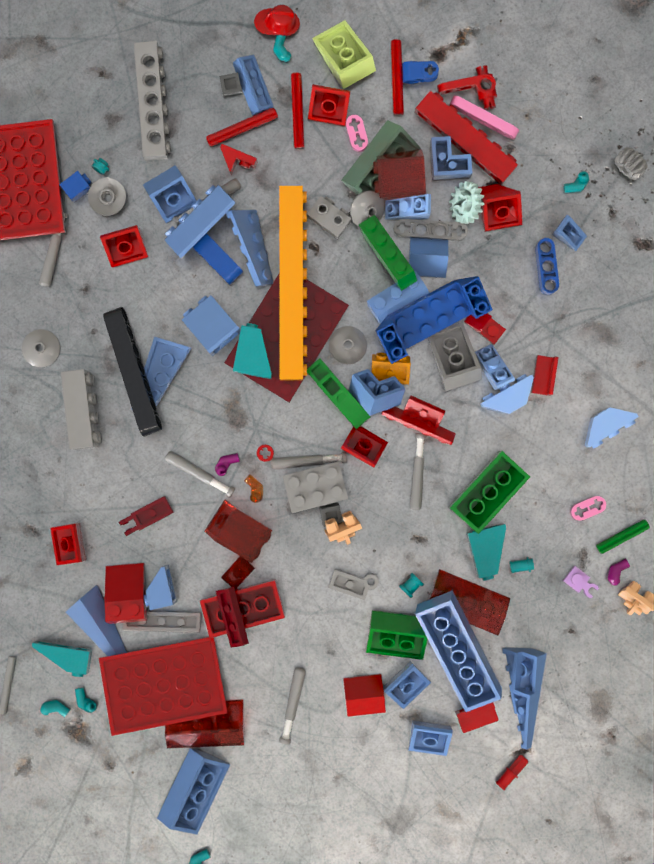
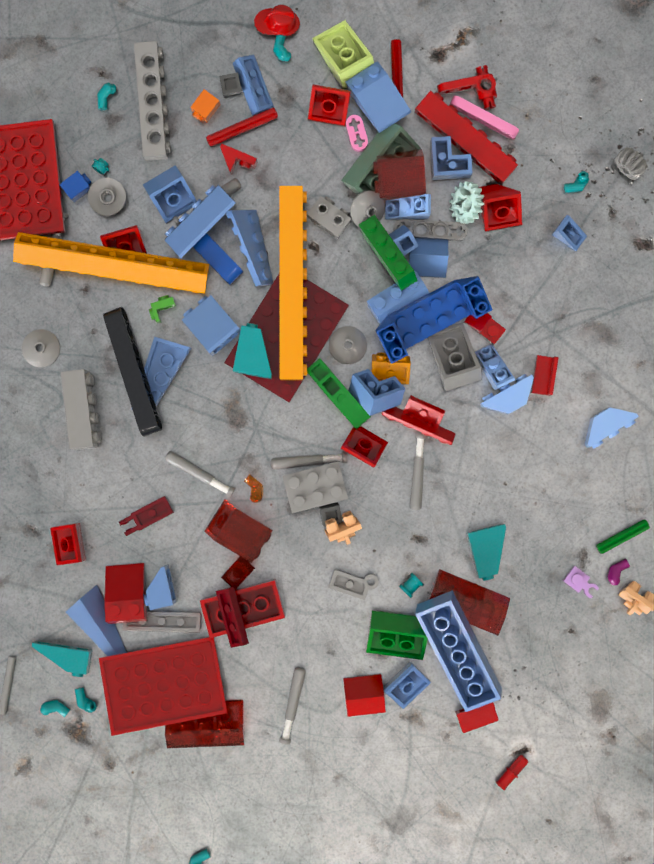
medium blue slope [157,748,230,834] -> none
magenta arm [215,453,240,476] -> none
red bush [256,444,274,462] -> none
red axle [291,73,304,149] -> none
blue piece [402,61,439,84] -> none
medium blue slope [409,721,453,756] -> none
green slope [448,451,530,534] -> none
medium blue wedge [503,647,547,750] -> none
teal pin [510,557,534,574] -> none
blue beam [535,238,559,295] -> none
bright pink beam [570,496,606,521] -> none
none -> light orange brick [13,232,209,294]
none -> teal arm [97,83,116,110]
none -> bright green bracket [149,295,176,323]
none -> orange brick [190,89,221,123]
none -> medium blue slope [346,61,411,133]
none -> medium blue brick [389,225,419,255]

